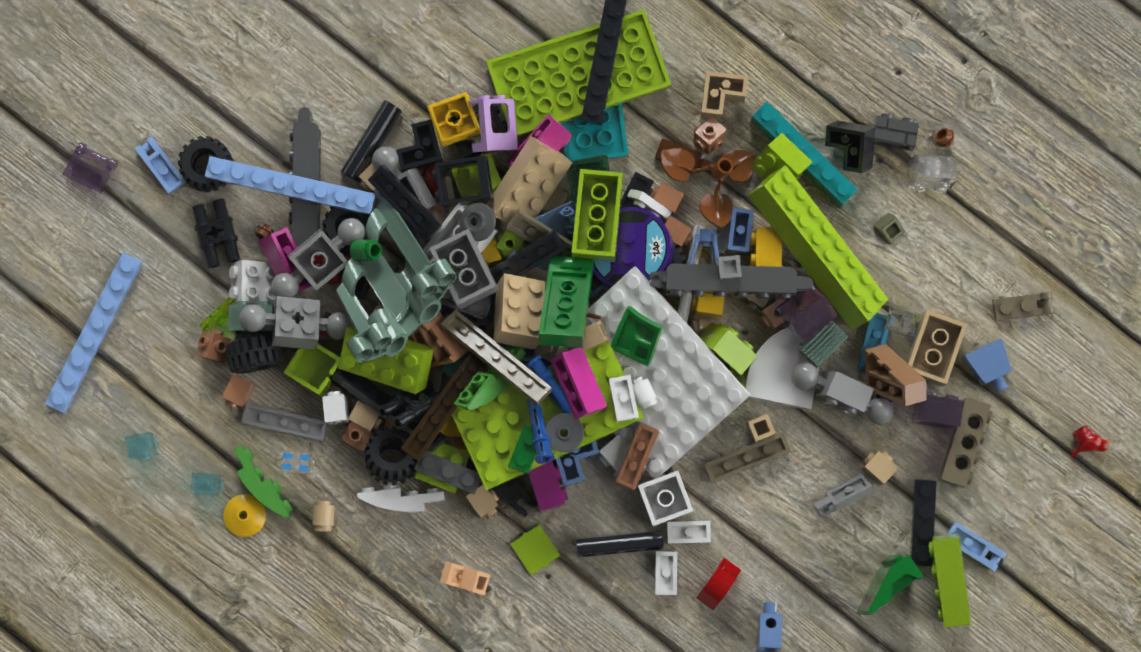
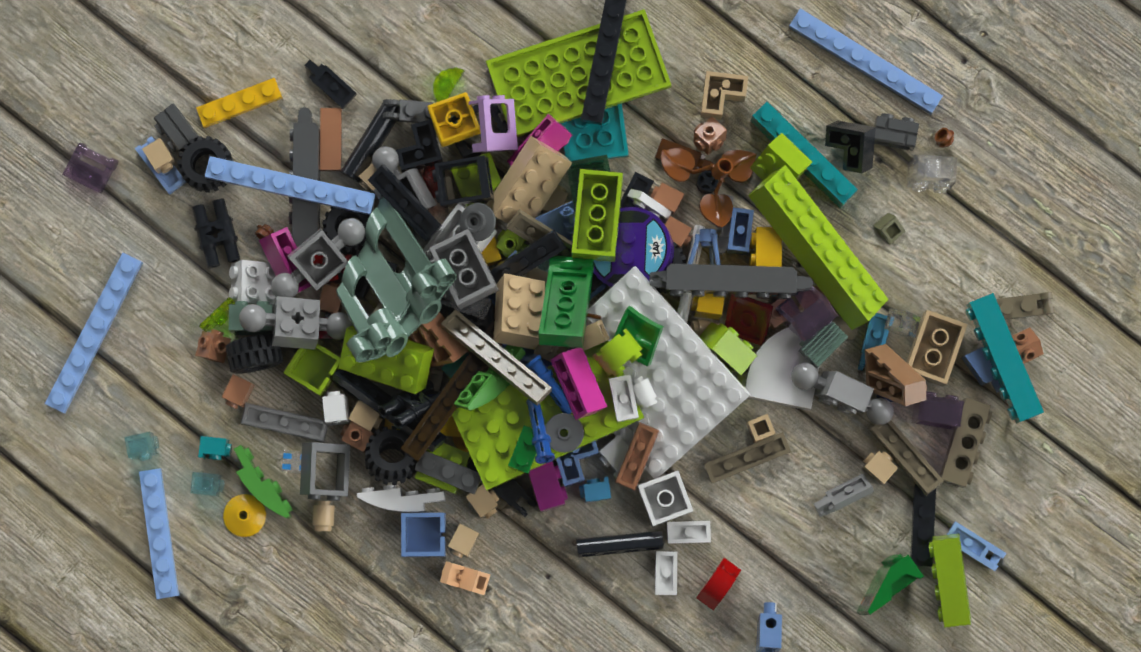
green brick [350,239,382,261] -> none
lime piece [510,524,560,575] -> none
light grey plate [717,255,742,280] -> none
red animal [1070,425,1110,458] -> none
none -> light blue plate [139,468,179,599]
none -> tan brick [142,138,176,174]
none -> dark grey brick [154,103,199,152]
none -> yellow plate [196,77,283,128]
none -> teal brick [198,436,232,460]
none -> dark grey window [300,442,350,501]
none -> black hinge [304,60,357,109]
none -> nougat brick [319,282,343,314]
none -> nougat tile [320,108,342,171]
none -> dark grey hinge [383,99,434,123]
none -> medium blue piece [401,513,446,557]
none -> clear neon green plate [433,67,465,102]
none -> tan brick [448,524,480,558]
none -> dark azure brick [579,477,611,503]
none -> lime brick [593,329,643,377]
none -> black wheel [696,171,718,194]
none -> dark red plate [725,294,773,346]
none -> light blue plate [789,8,943,115]
none -> dark tan plate [870,420,944,496]
none -> teal brick [965,293,1044,424]
none -> nougat brick [1012,327,1044,364]

